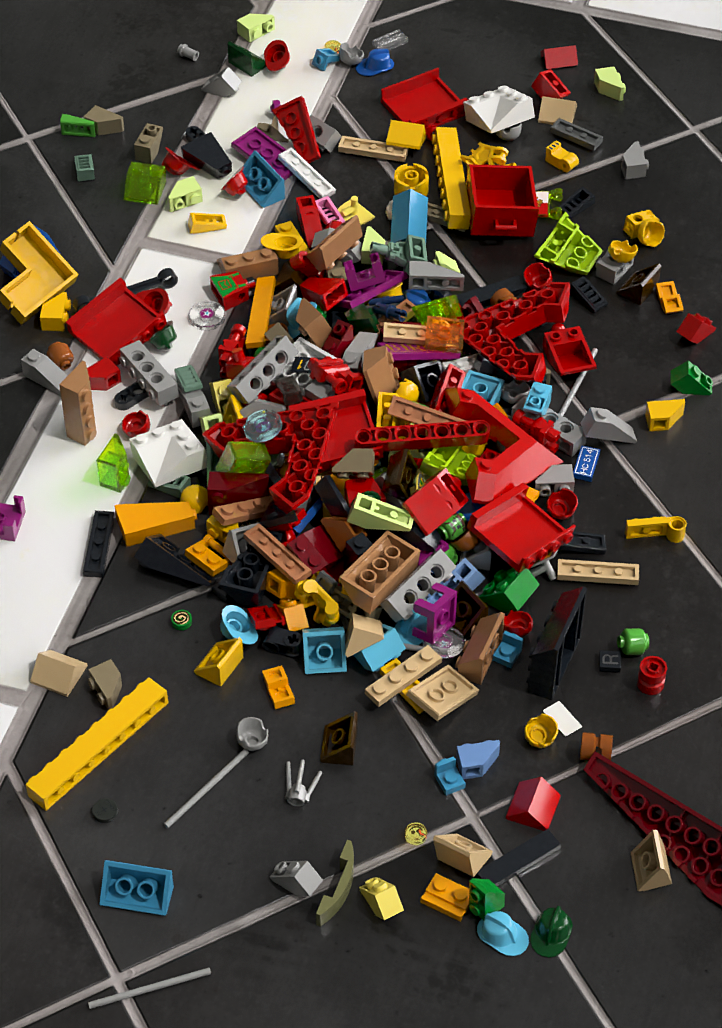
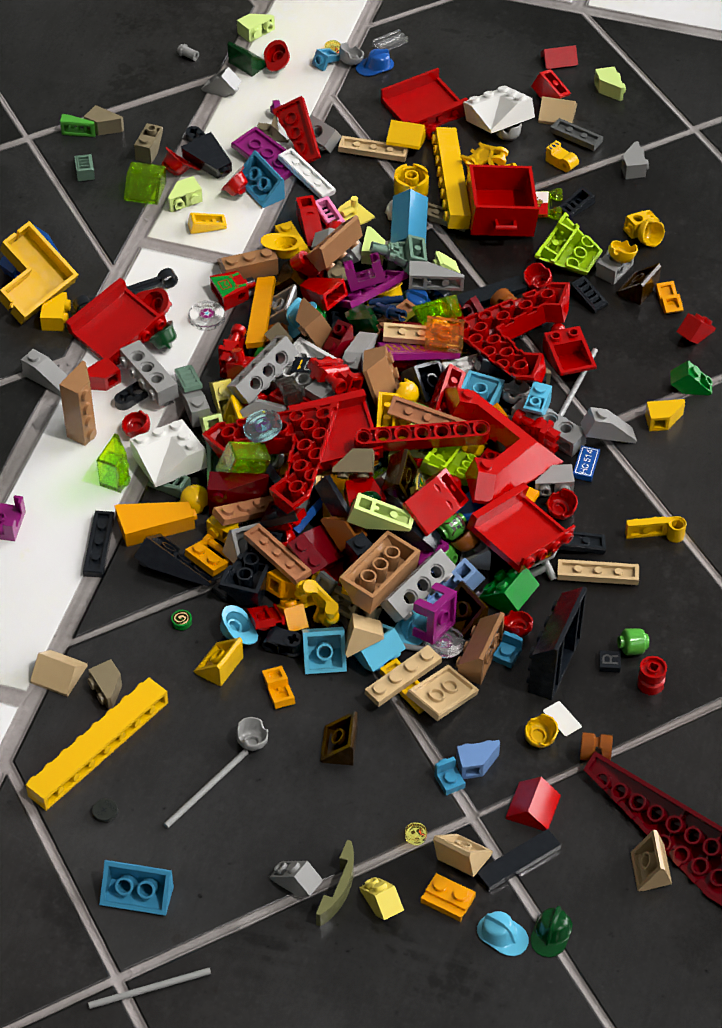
dark orange head [46,342,74,370] -> none
light grey plant [285,760,322,806] -> none
green slope [469,878,505,921] -> none

